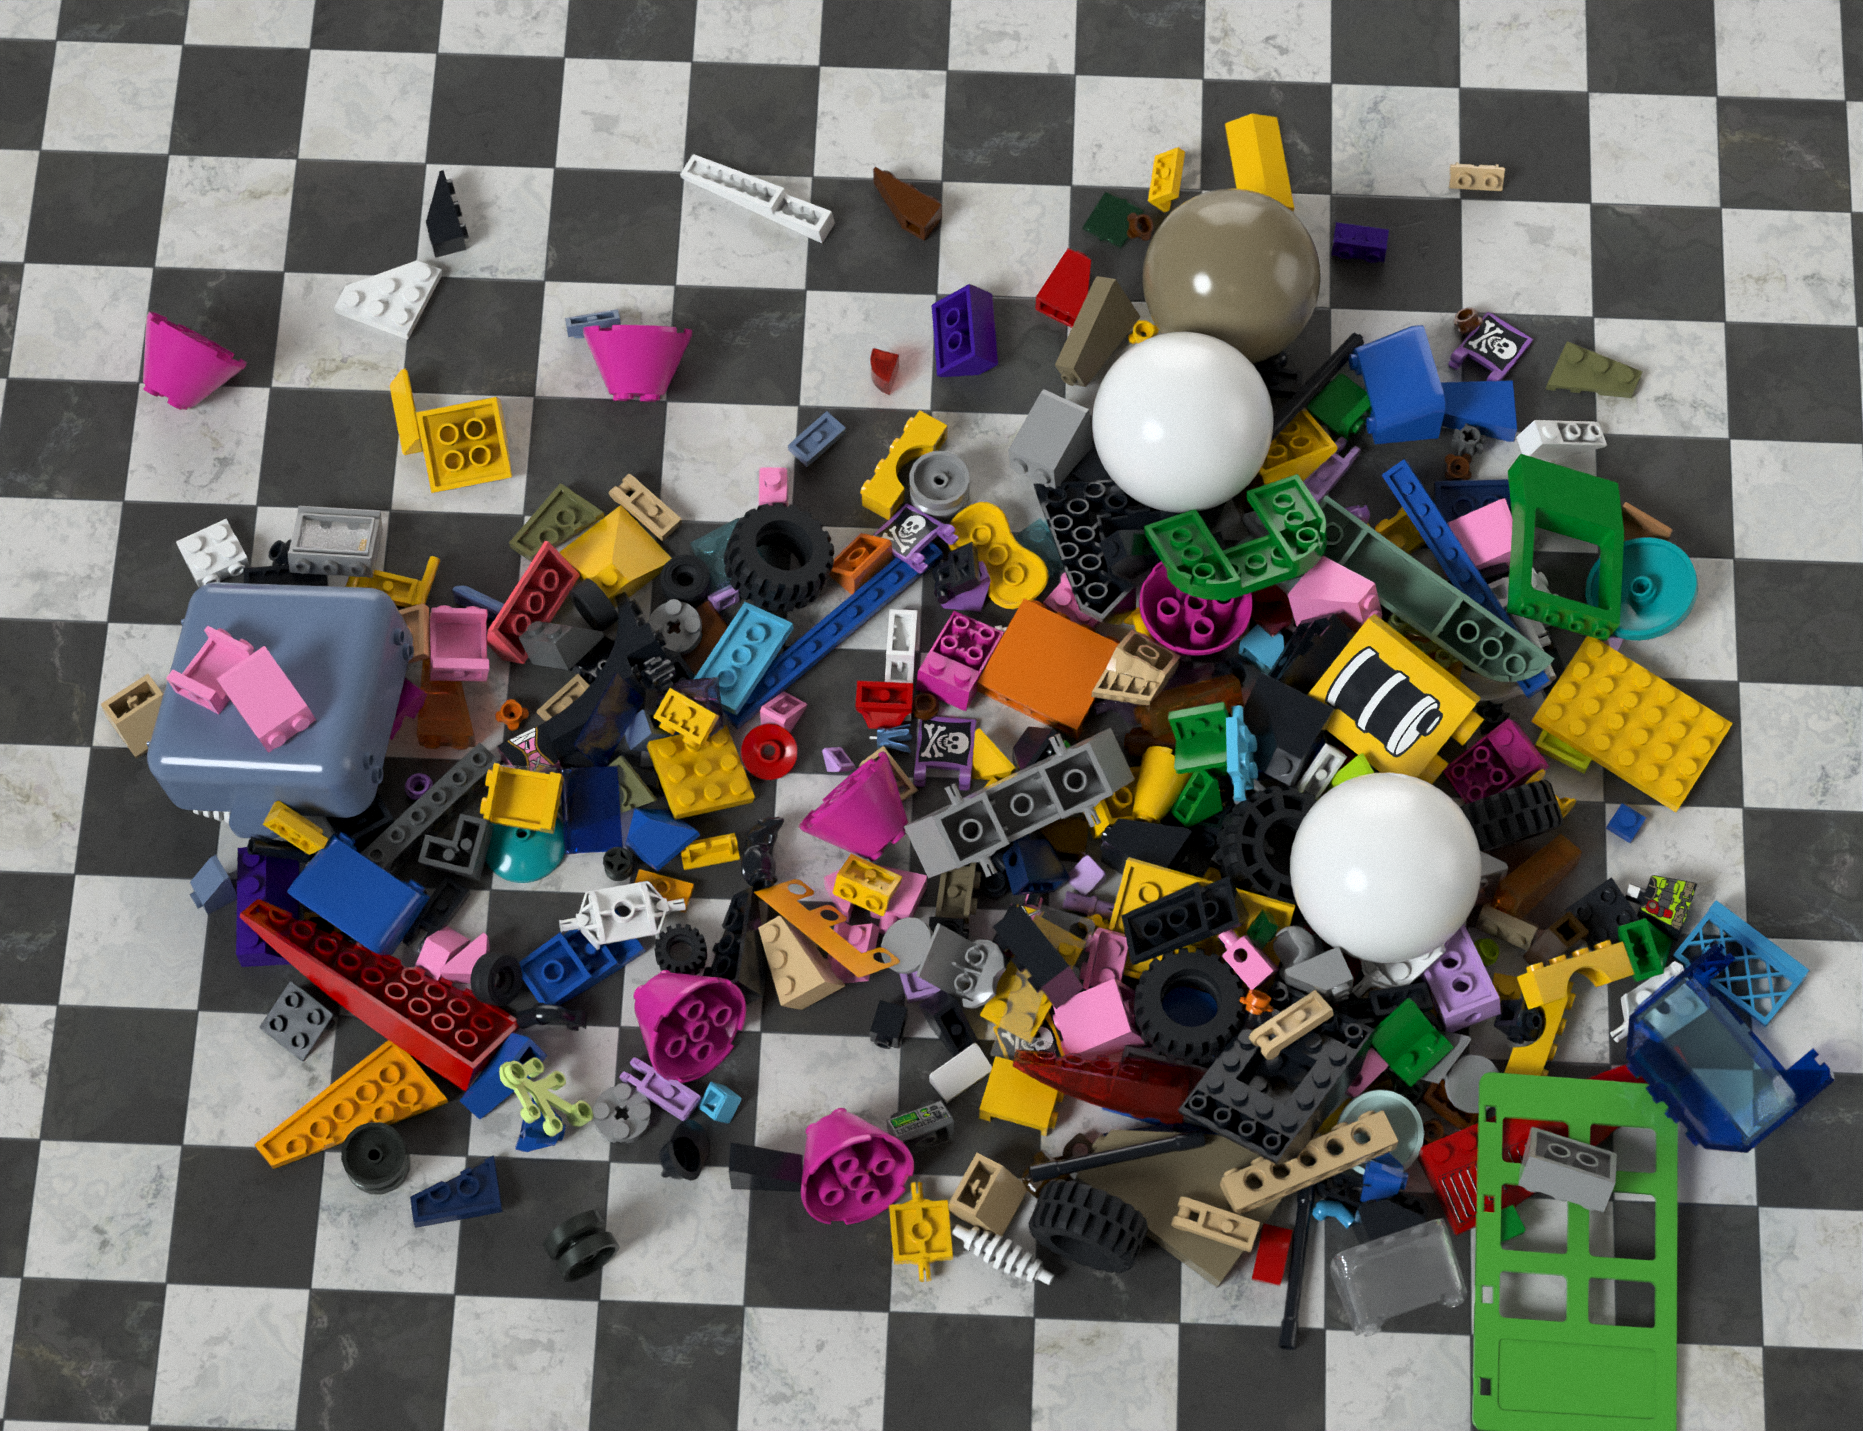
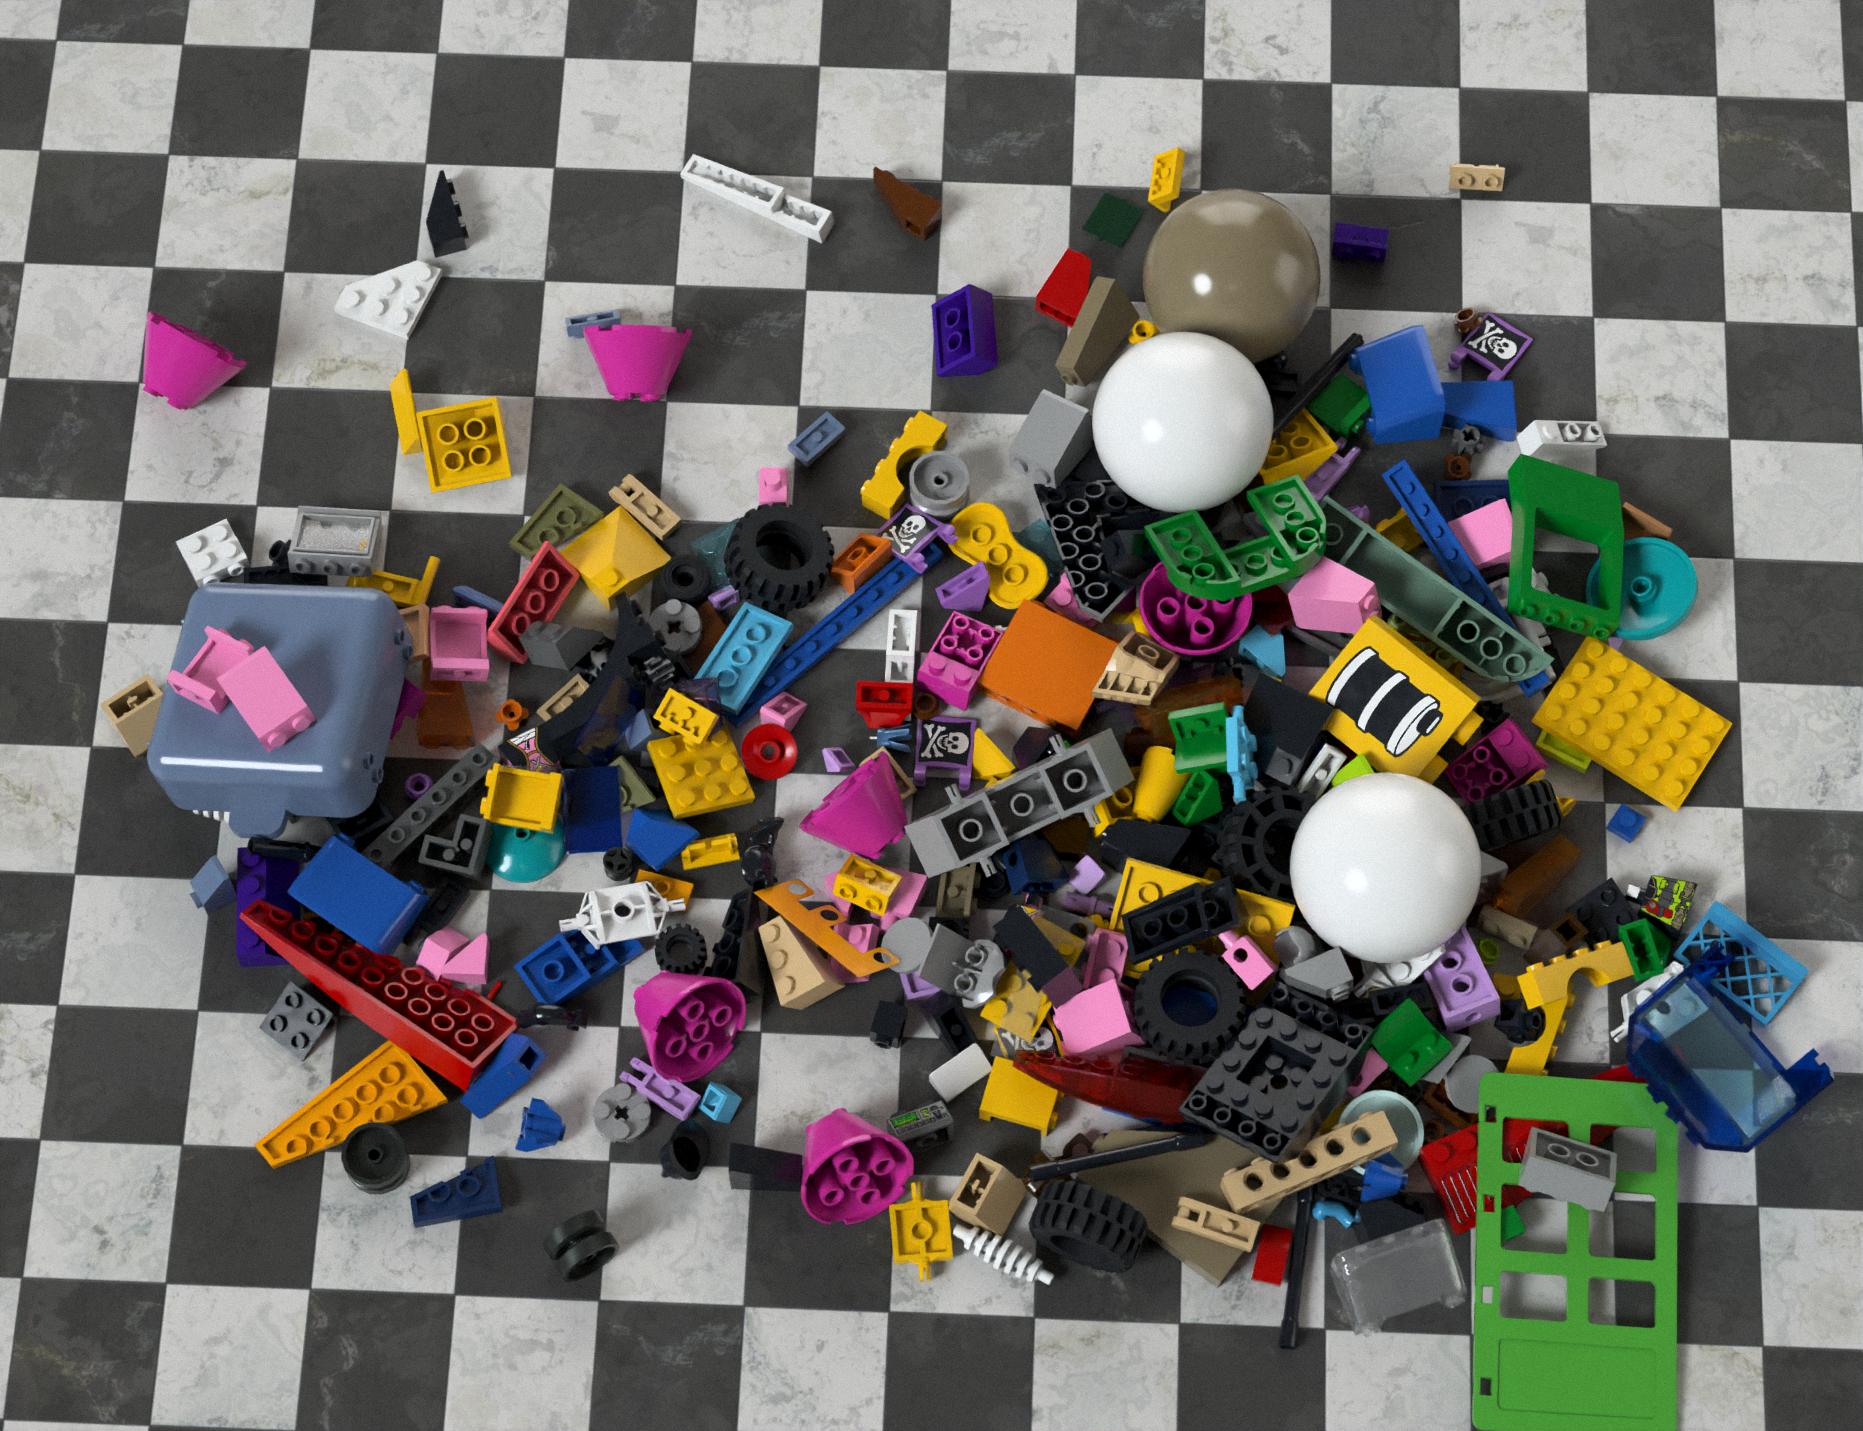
yellow bracket [263,801,328,855] -> none
black tyre [470,952,522,1006] -> none
yellowish green plant [499,1057,593,1137] -> none
black tyre [569,578,618,632] -> none
clear red brick [870,348,899,395] -> none
black plate [932,542,981,604] -> none
reddish brown plate [1127,213,1153,241] -> none
yellow slope [1225,113,1294,211] -> none
orange plate [1239,990,1273,1015] -> none
dark green plate [1246,909,1278,950] -> none
tan plate [1249,990,1334,1060] -> none
black wedge [1268,613,1355,695] -> none
olive wing [1546,341,1643,398] -> none

